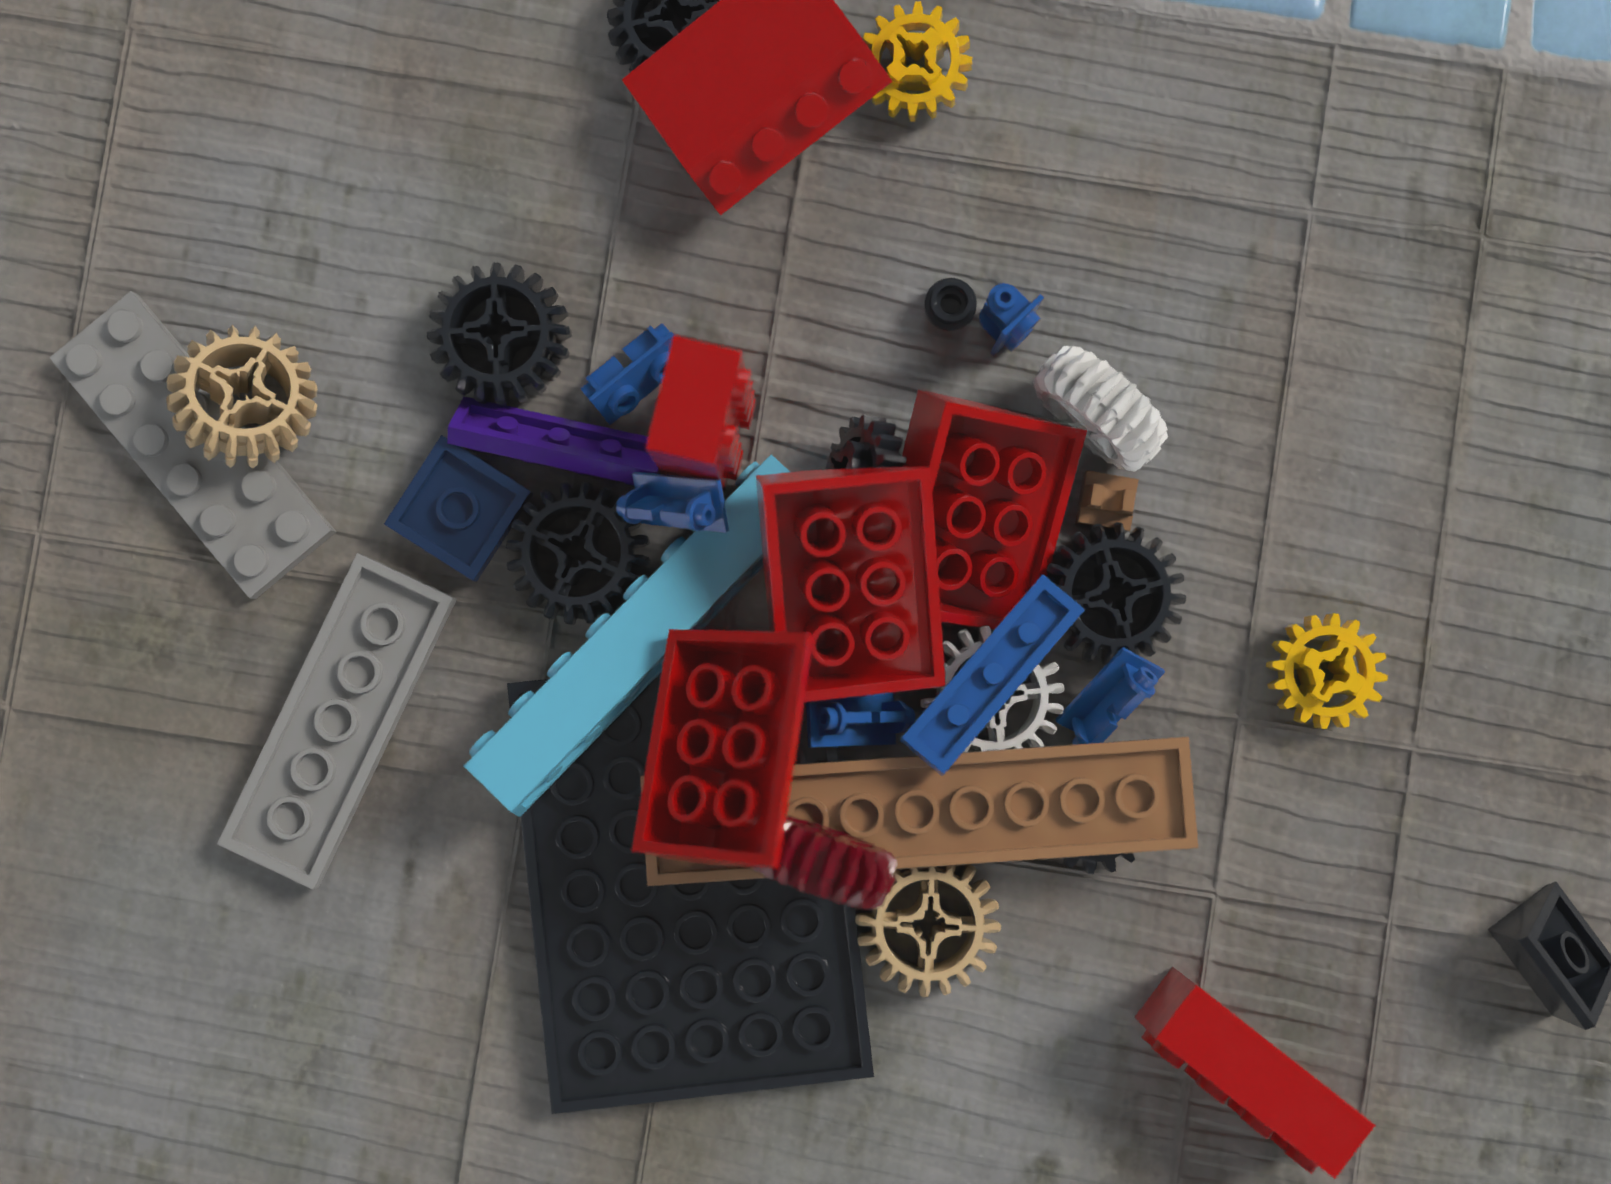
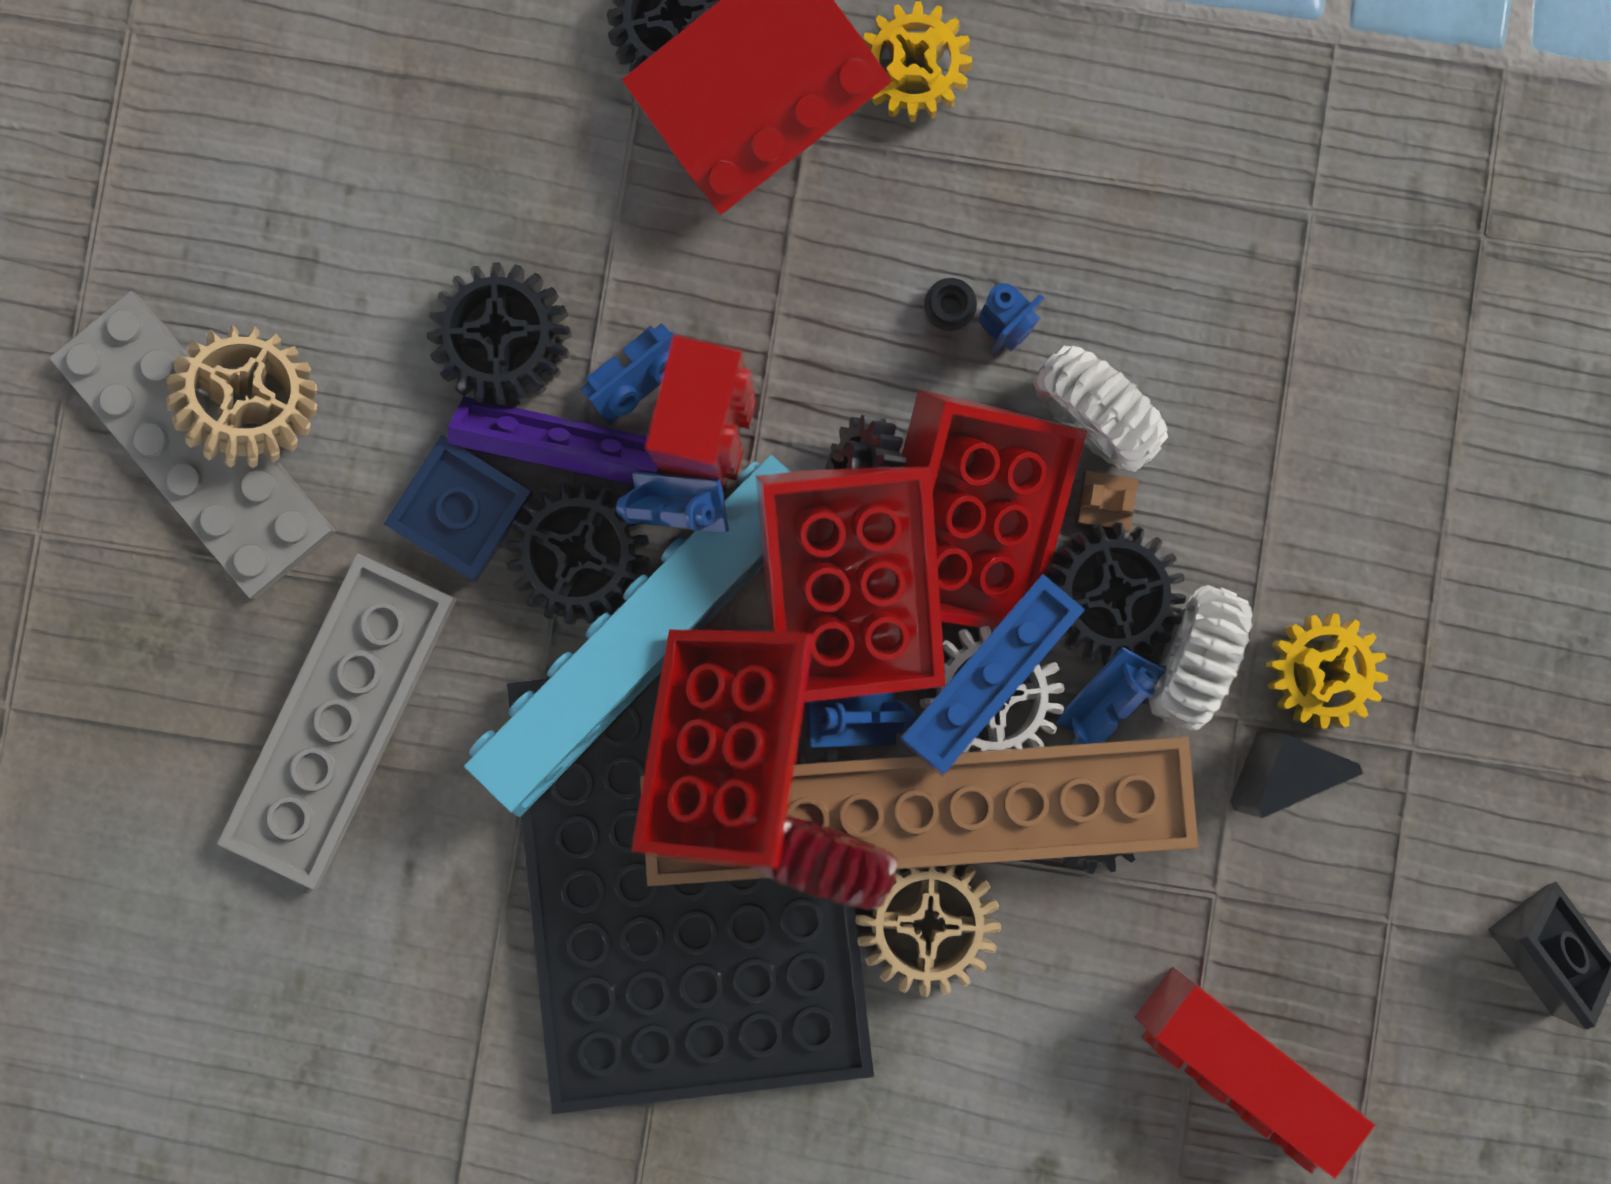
none -> white gear [1149,585,1252,730]
none -> black slope [1230,732,1364,818]

